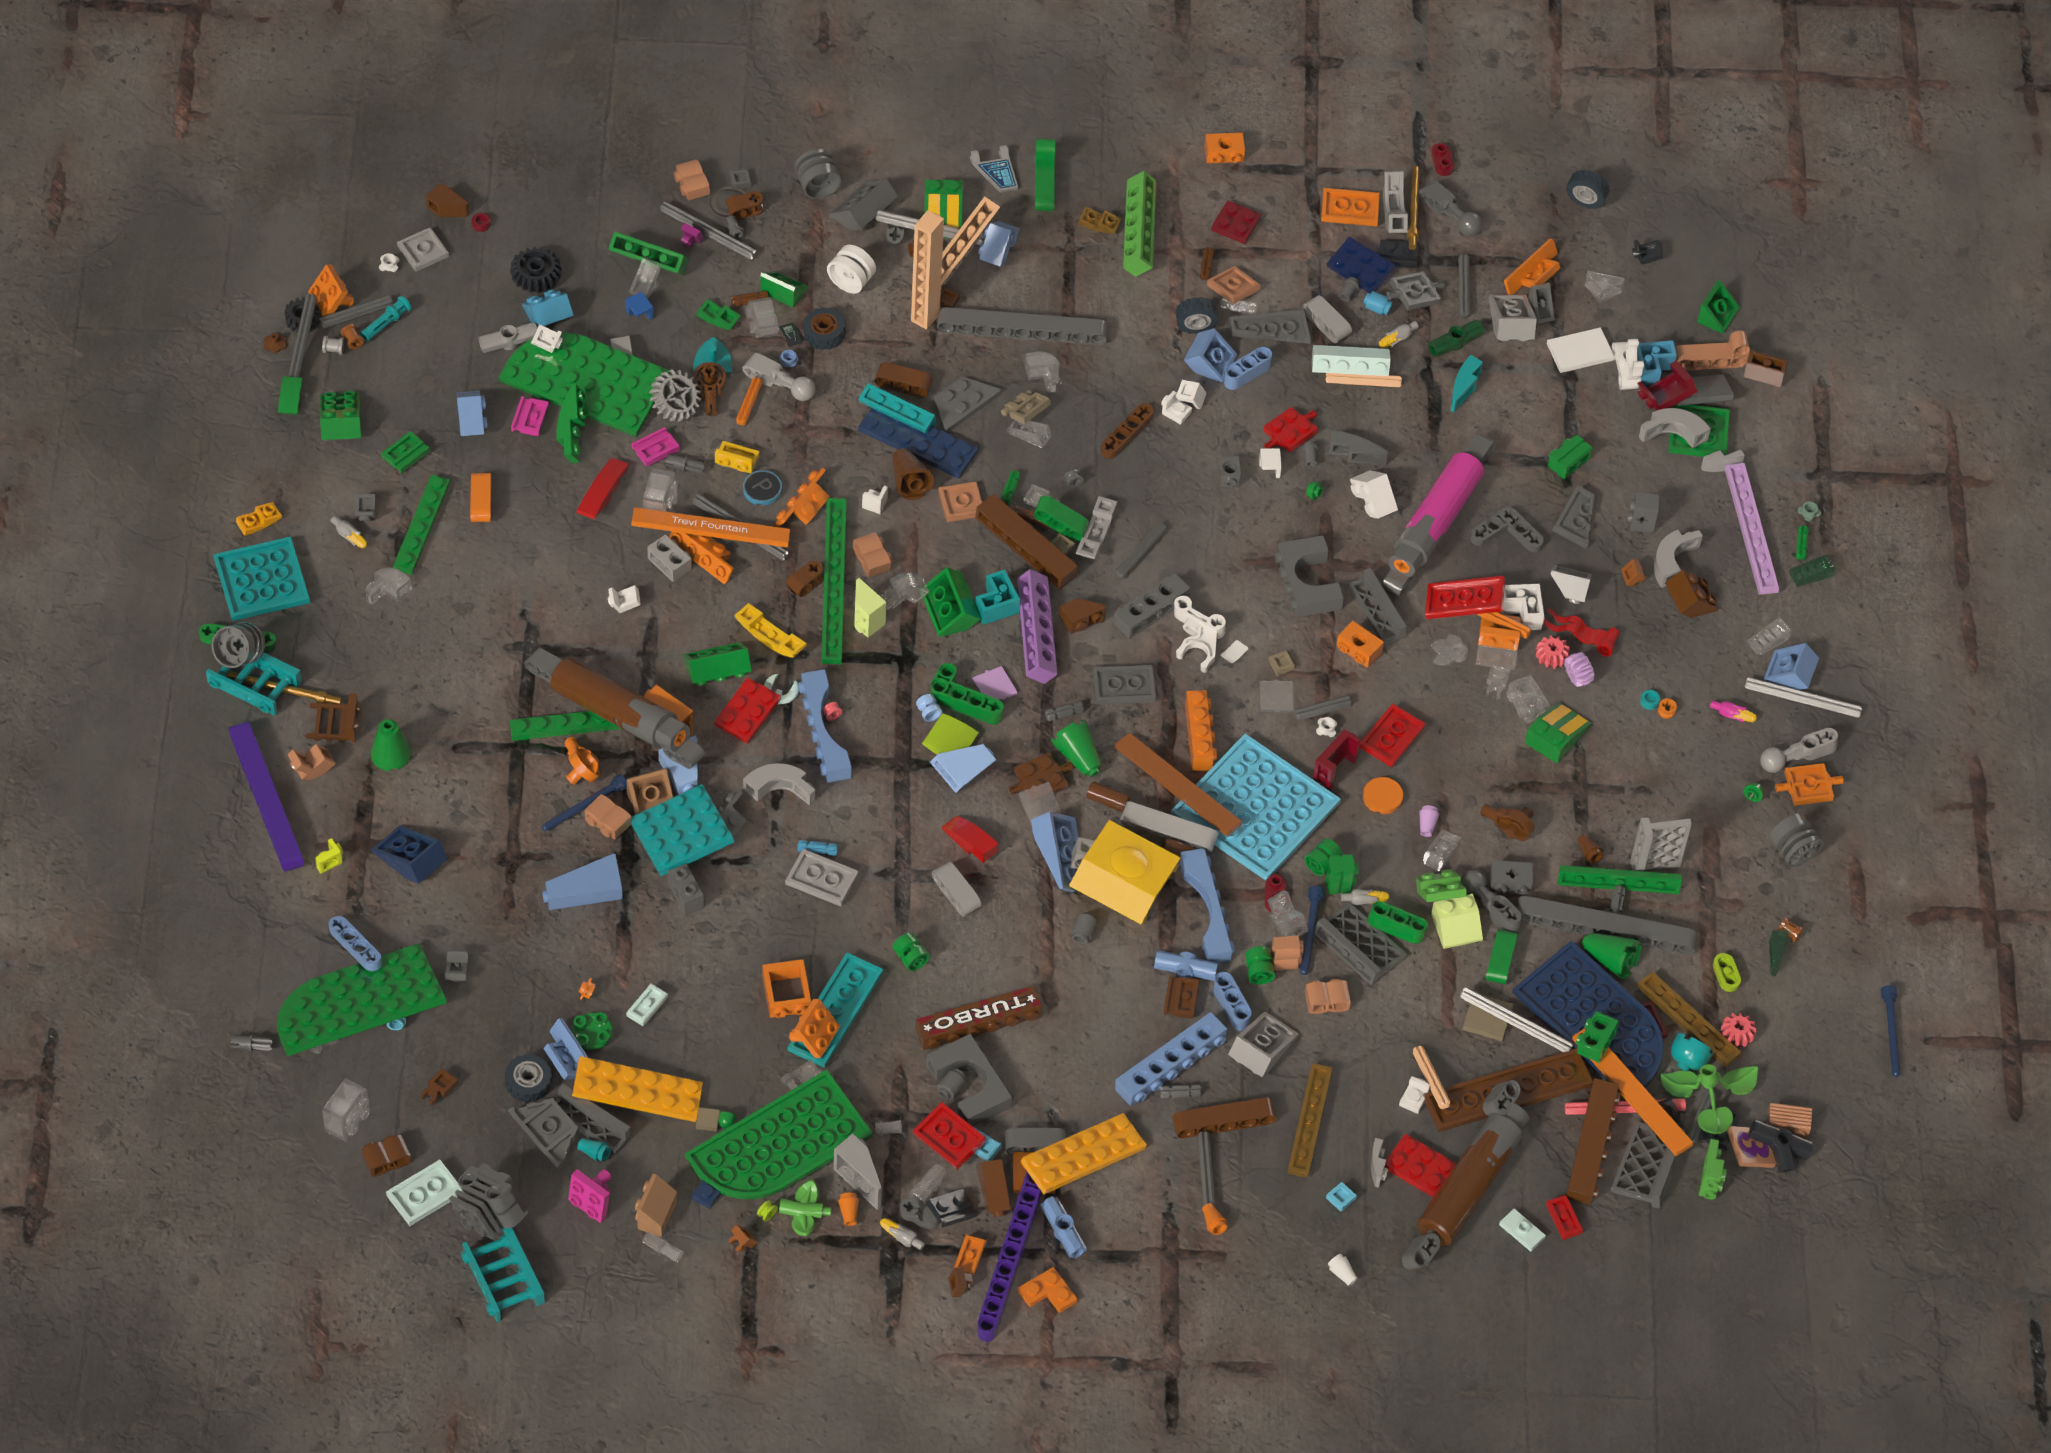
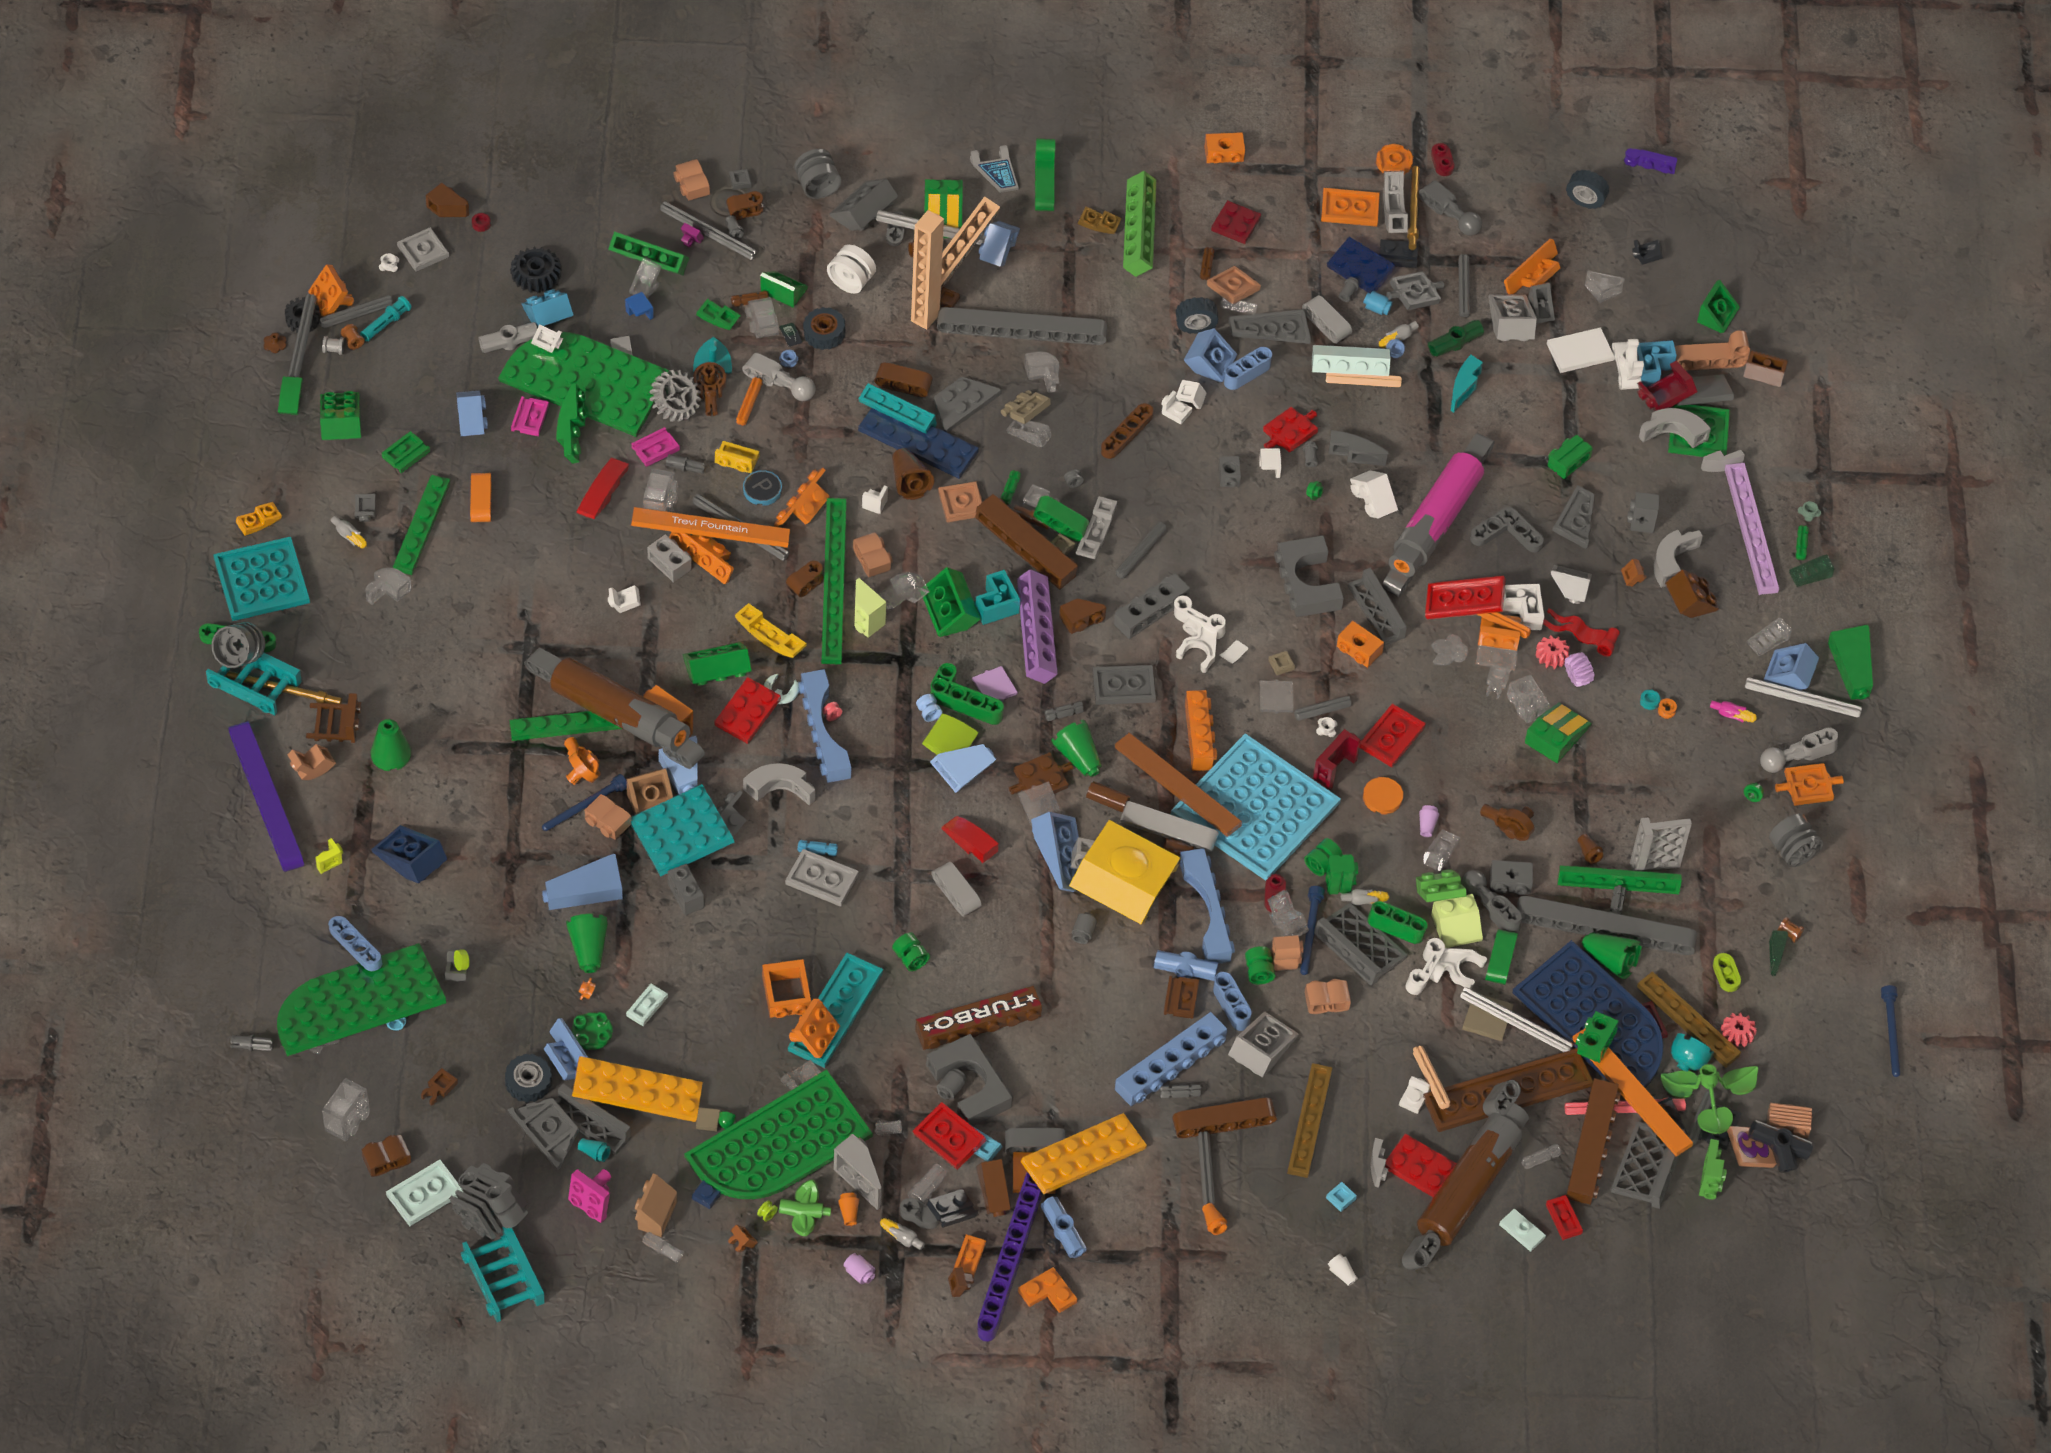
none -> lime tile [454,949,469,971]
none -> green cone [566,914,608,973]
none -> lavender brick [844,1253,875,1285]
none -> orange tile [1376,144,1413,175]
none -> medium blue plate [1386,339,1405,358]
none -> white piece [1405,938,1487,995]
none -> clear axle [1522,1144,1561,1169]
none -> dark purple hinge [1624,148,1677,174]
none -> green slope [1828,625,1873,700]

